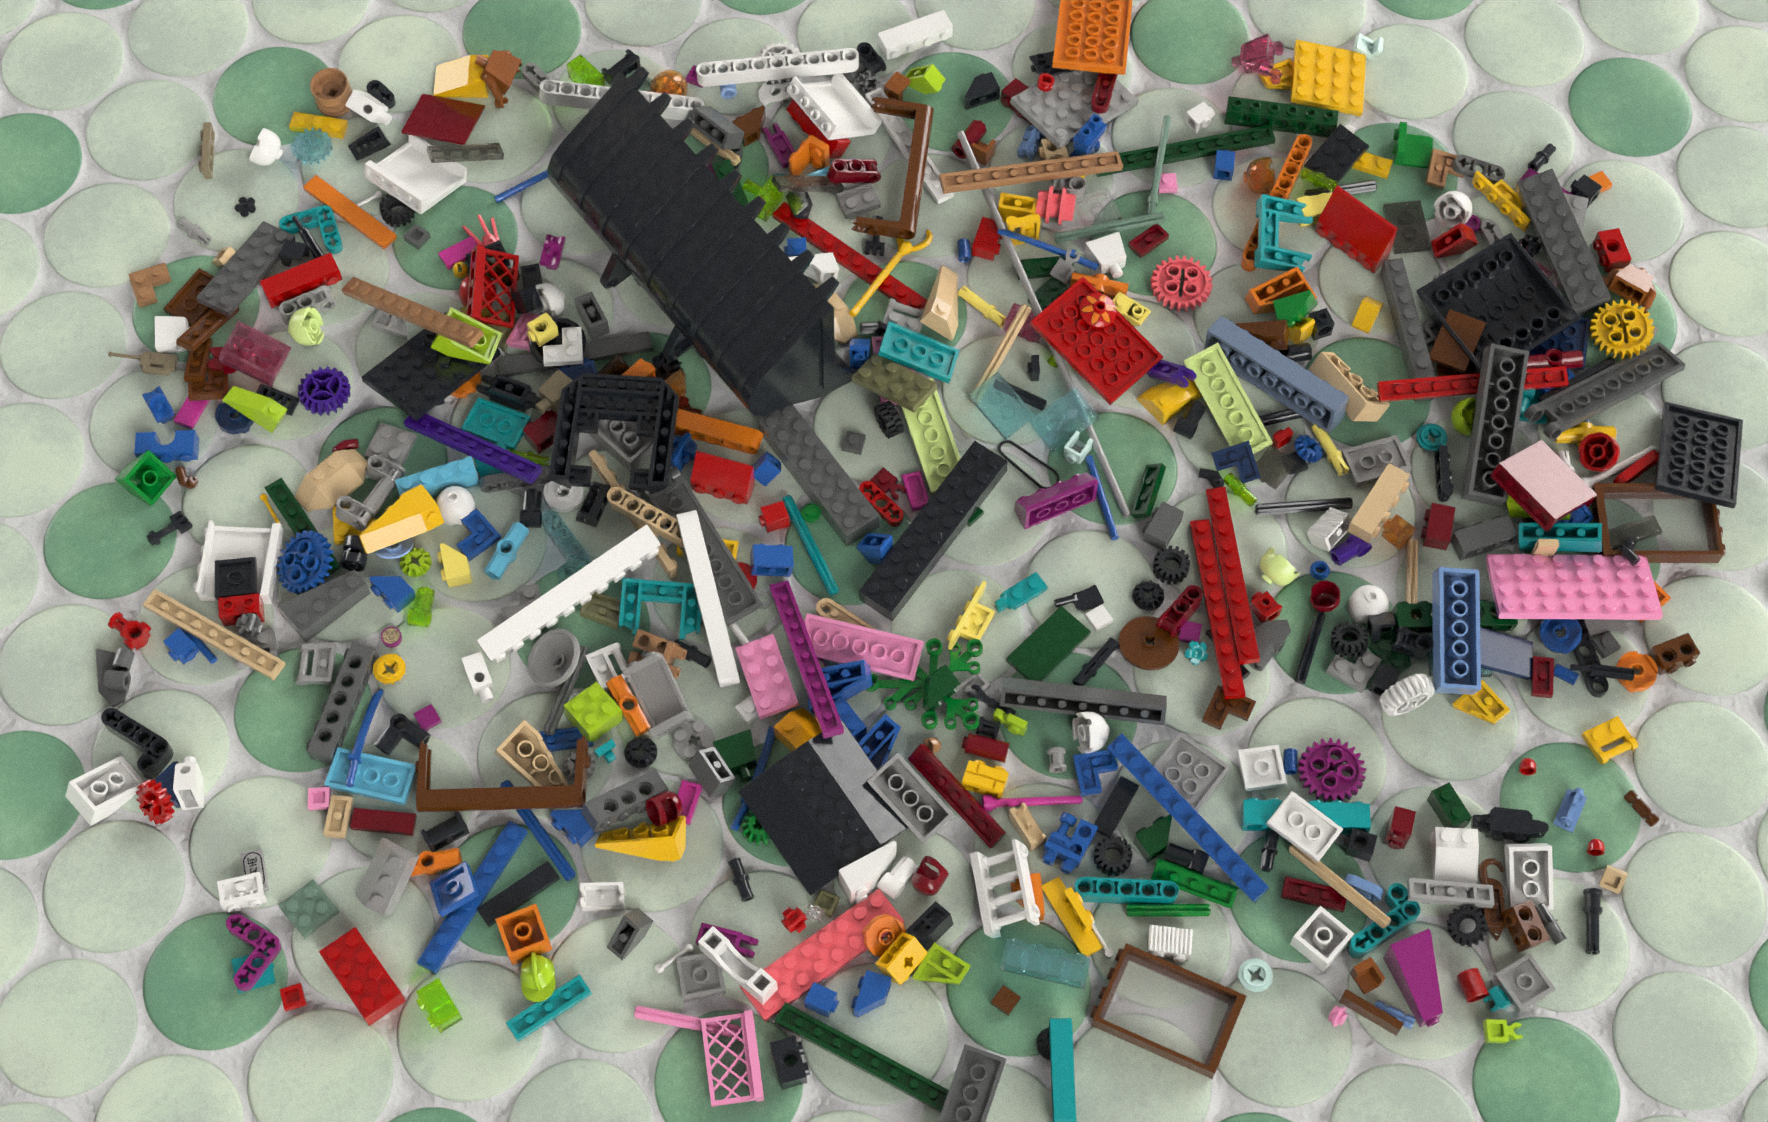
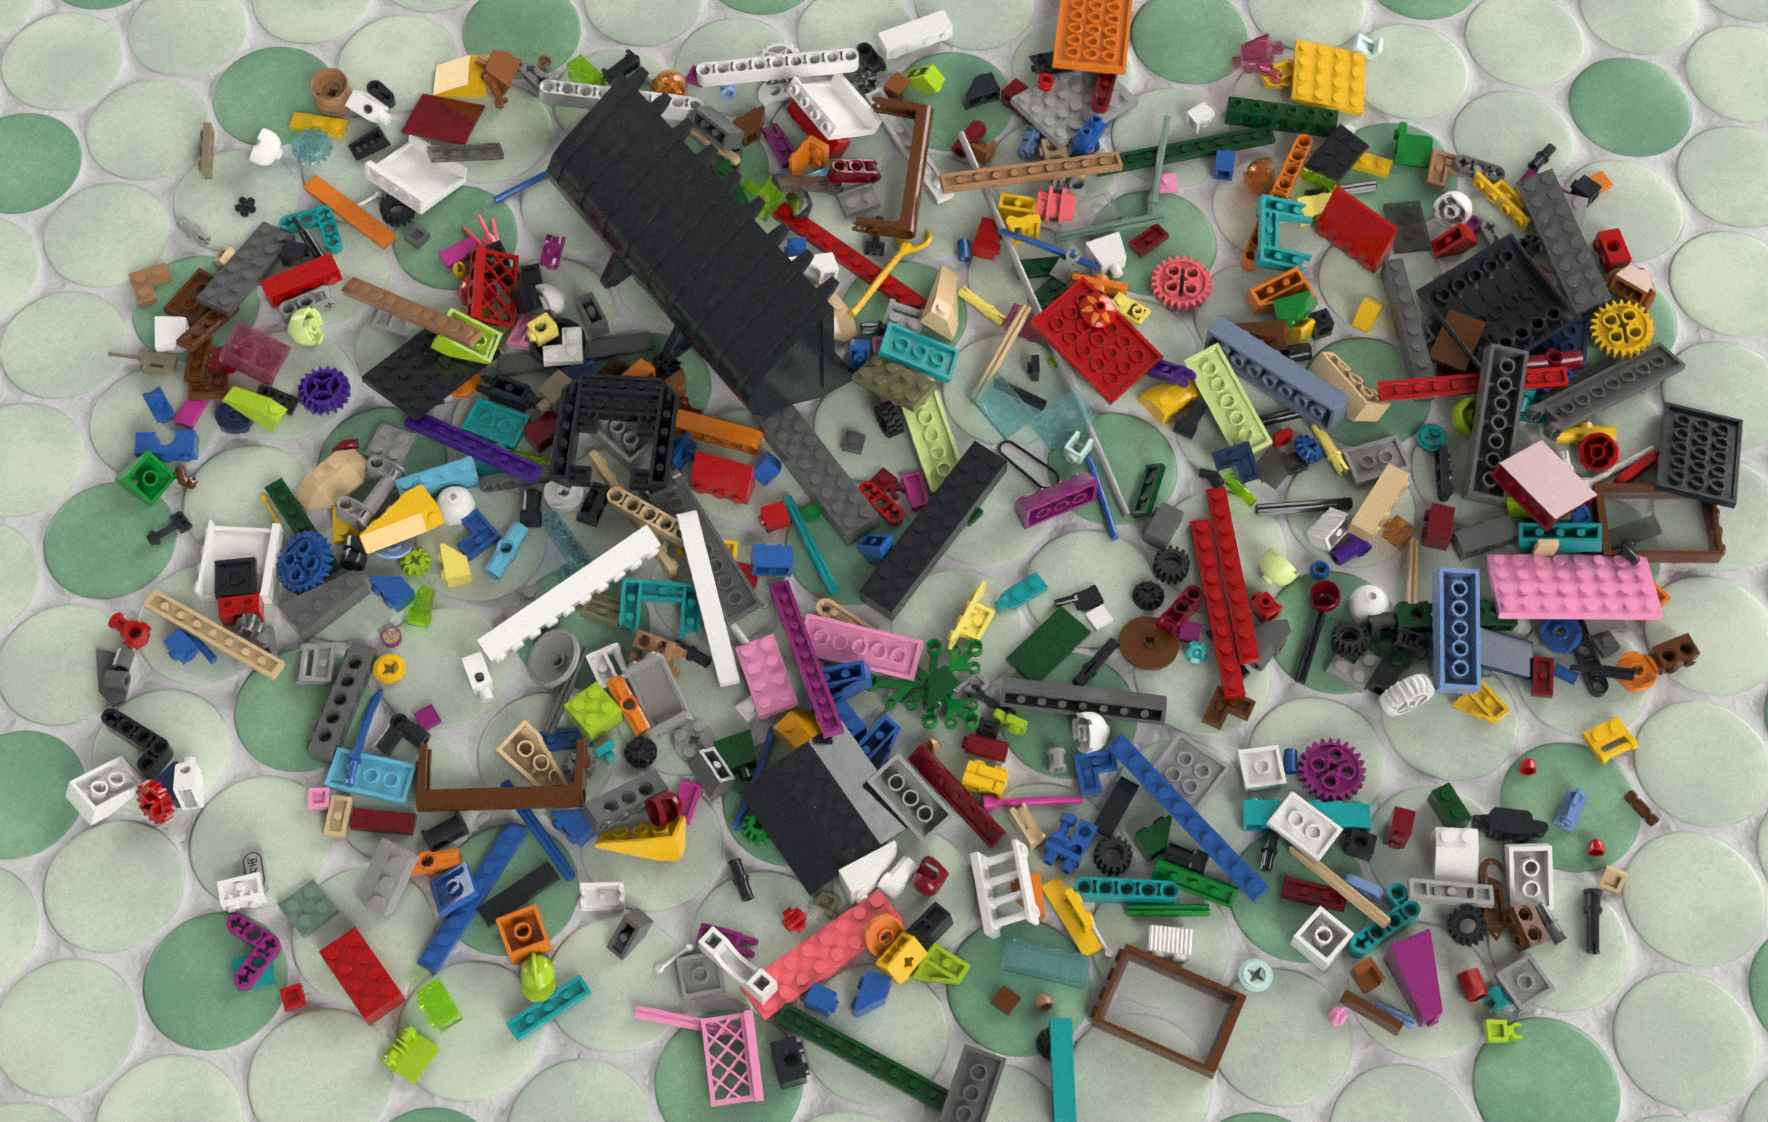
none -> lime hinge [379,1025,441,1084]
none -> medium nougat hinge [537,55,552,71]
none -> medium nougat hinge [1036,993,1054,1012]

